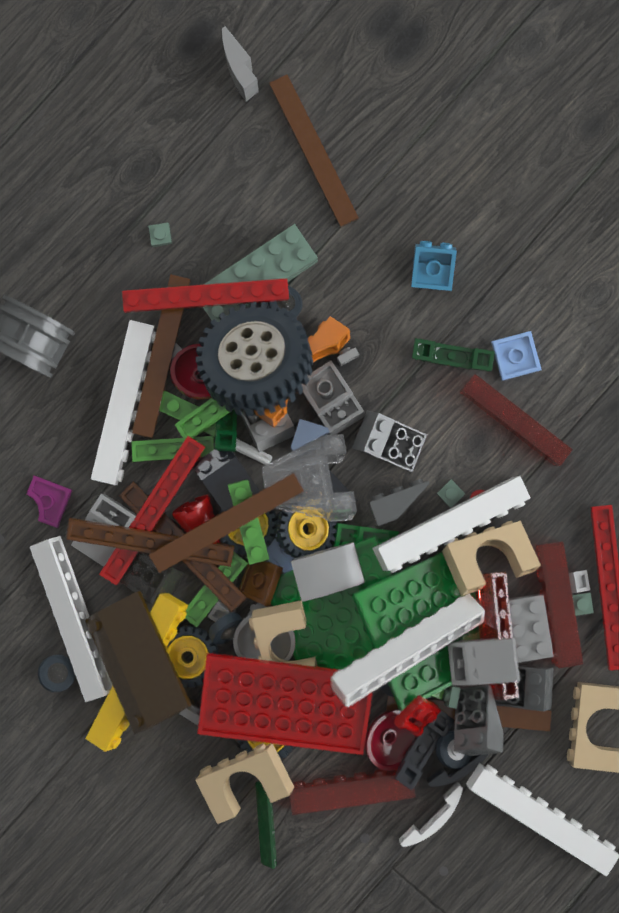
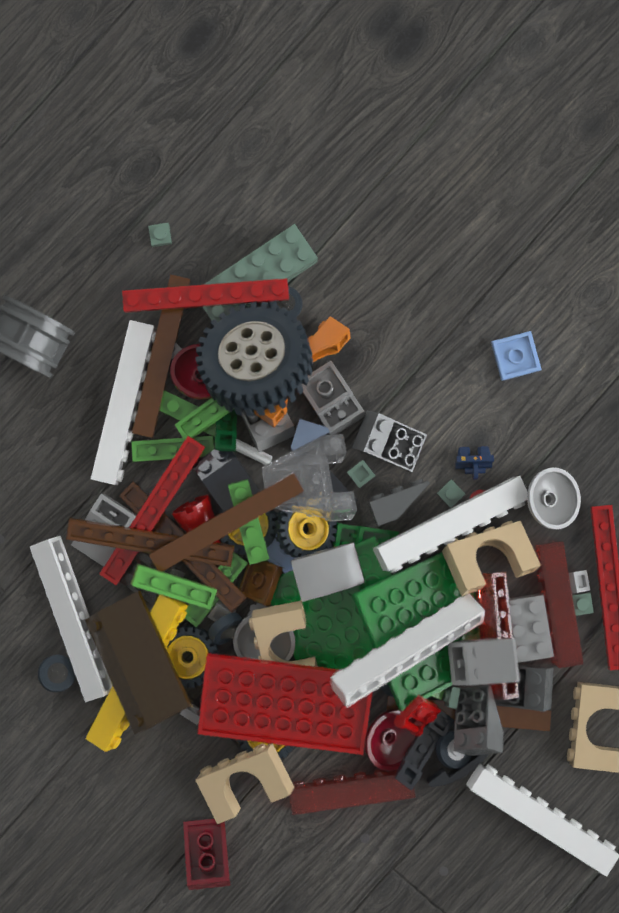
magenta tile [26,475,73,528] -> none
light grey slope [222,26,259,102] -> none
dark green slope [255,781,277,869] -> none
reddish brown tile [269,74,359,228] -> none
light grey plate [337,347,359,366] -> none
white slope [399,781,463,847] -> none
dark azure plate [411,241,457,291] -> none
dark green slope [412,338,495,372] -> none
clear red brick [460,374,573,467] -> none
none -> bright green plate [131,564,217,610]
none -> dark red slope [183,818,230,890]
none -> sand green plate [347,460,375,488]
none -> dark blue hips [455,446,494,480]
none -> light grey dish [527,468,581,529]

